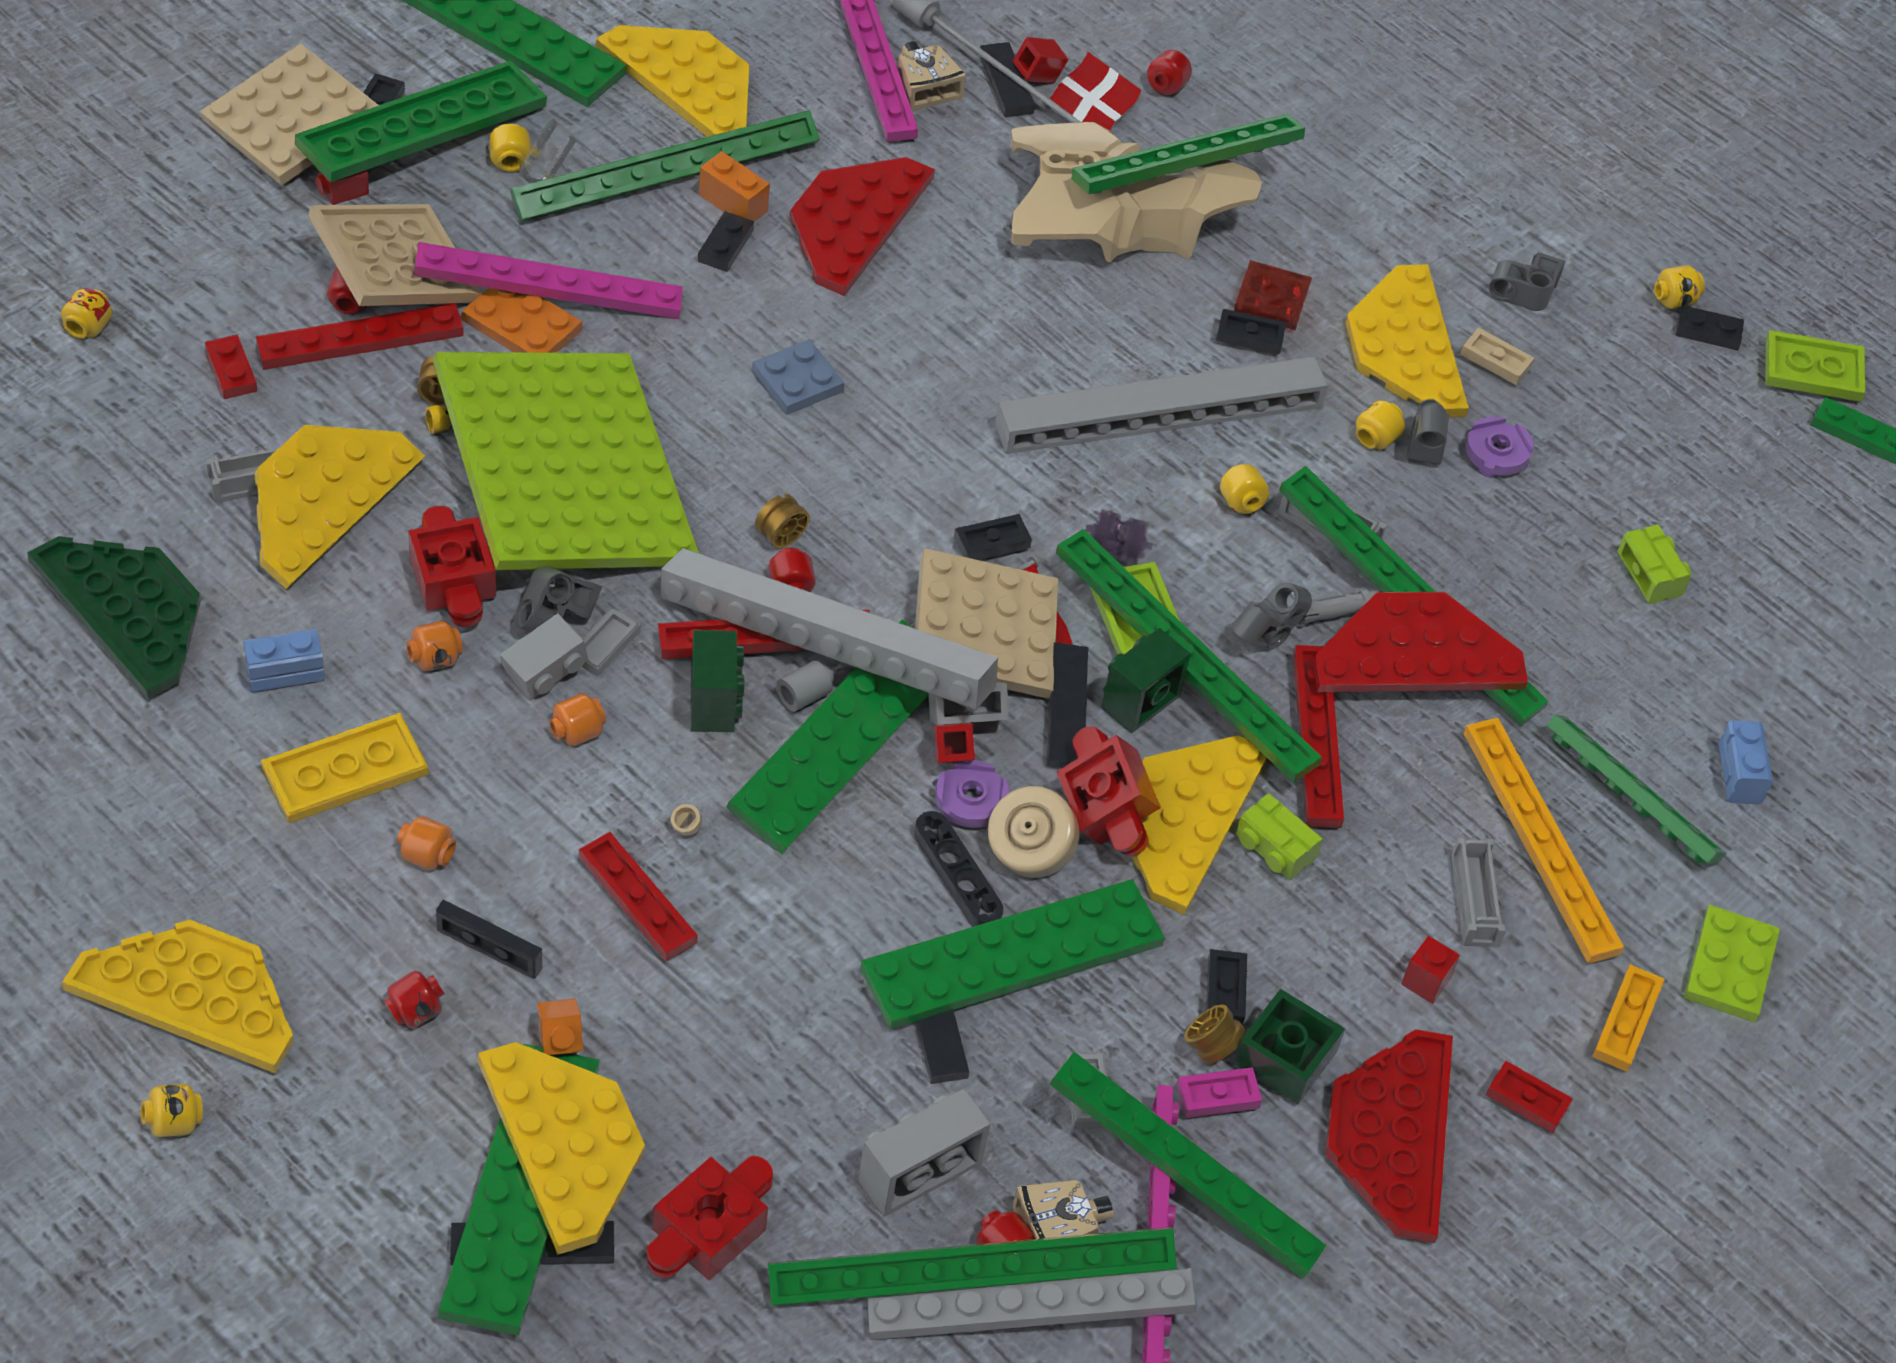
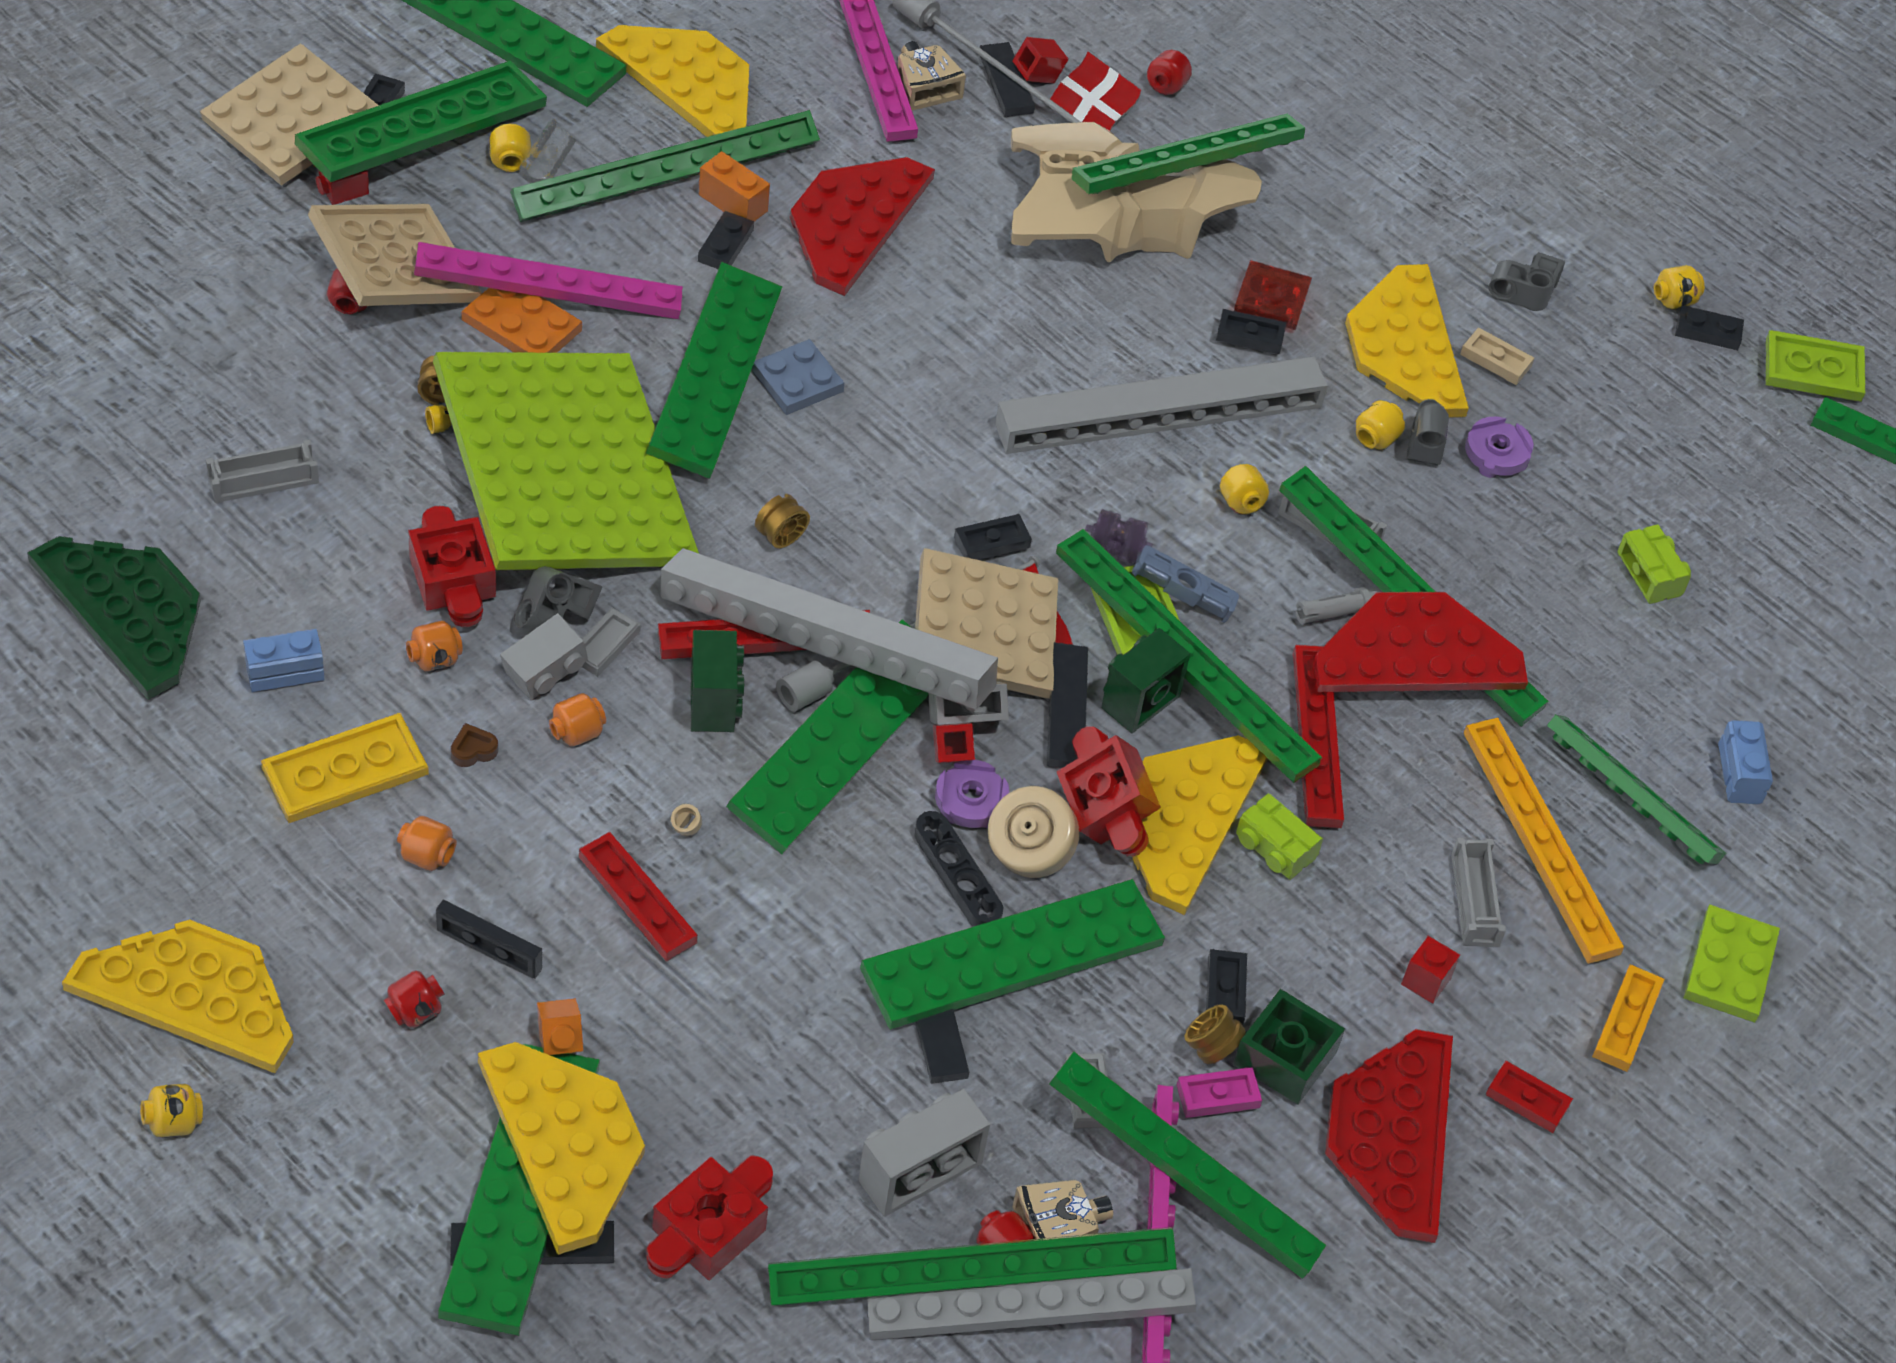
yellow head [61,288,113,339] -> none
red plate [204,334,257,399] -> none
yellow plate [255,425,425,590] -> none
red plate [256,303,464,370] -> none
red head [768,547,816,592] -> none
dark grey piece [1231,582,1312,649] -> none
none -> reddish brown tile [451,723,498,767]
none -> green plate [646,262,783,479]
none -> sand blue piece [1132,545,1239,623]

